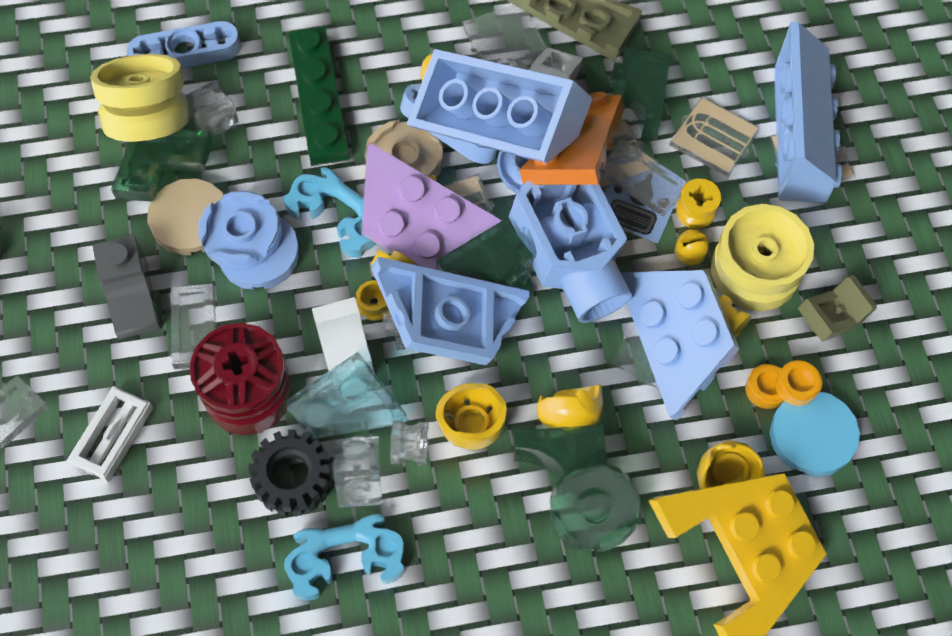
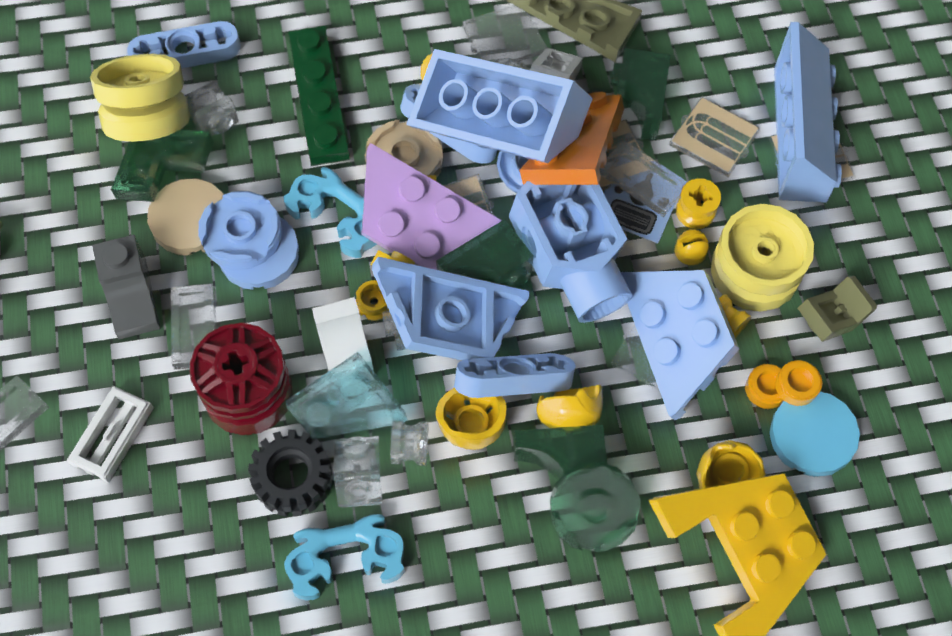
none -> light blue beam [454,353,575,398]

